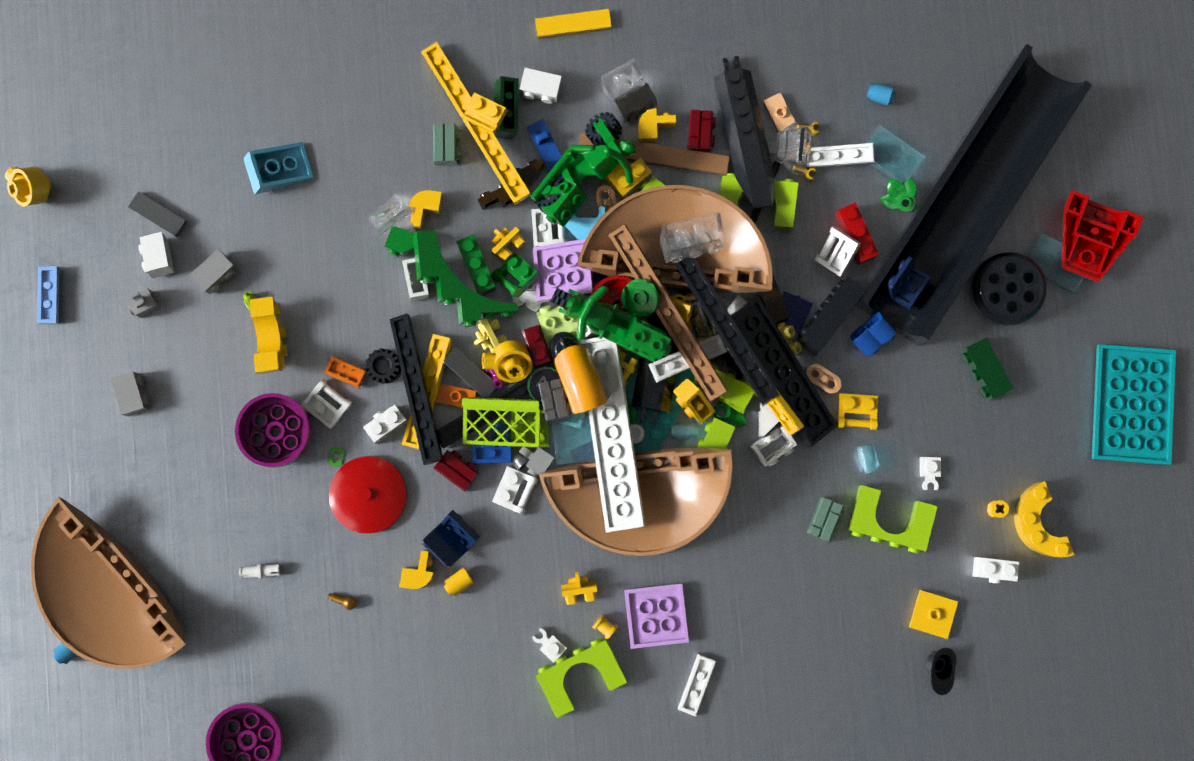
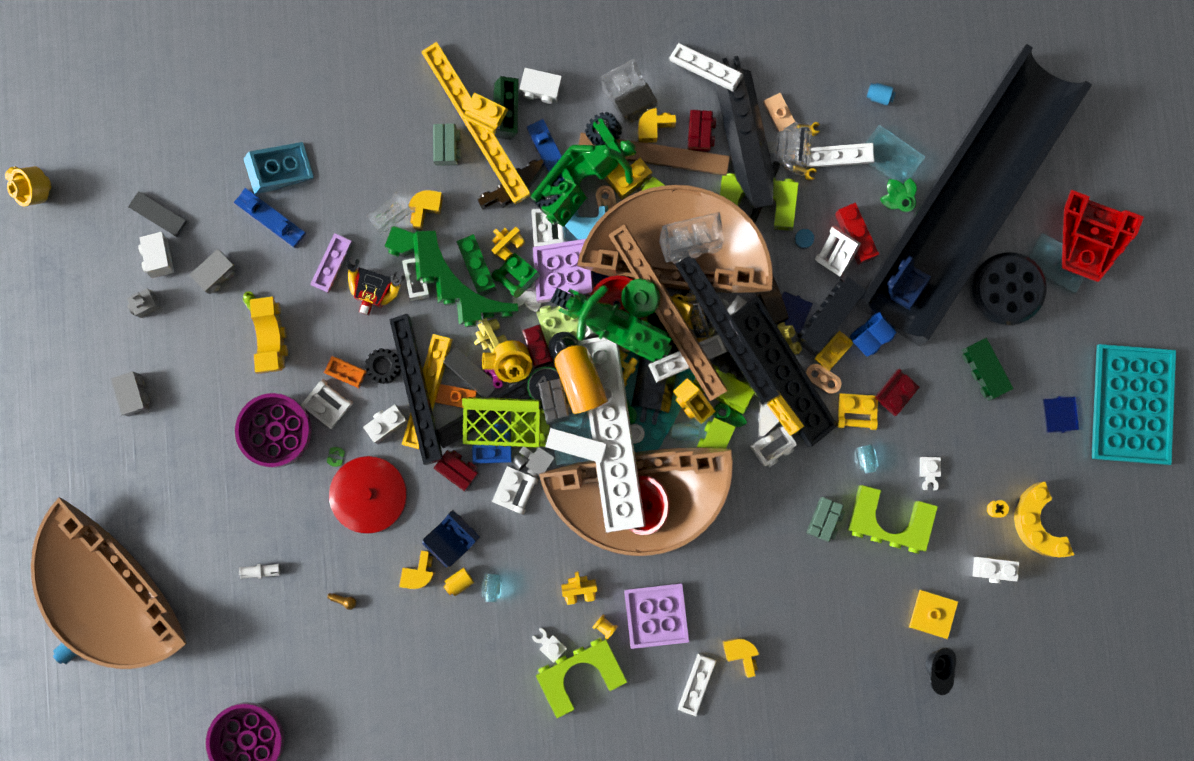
light blue plate [37,266,60,324] -> none
yellow tile [535,9,611,39] -> none
none -> blue hinge [234,188,306,248]
none -> lavender plate [310,233,353,293]
none -> torso [346,258,405,316]
none -> clear light blue brick [481,574,502,602]
none -> white tile [545,428,607,463]
none -> red dish [629,476,670,535]
none -> white tile [669,43,743,92]
none -> yellow brick [723,638,759,678]
none -> dark azure tile [795,229,814,249]
none -> yellow plate [815,330,854,371]
none -> dark red plate [874,369,920,416]
none -> clear blue piece [1043,396,1079,433]

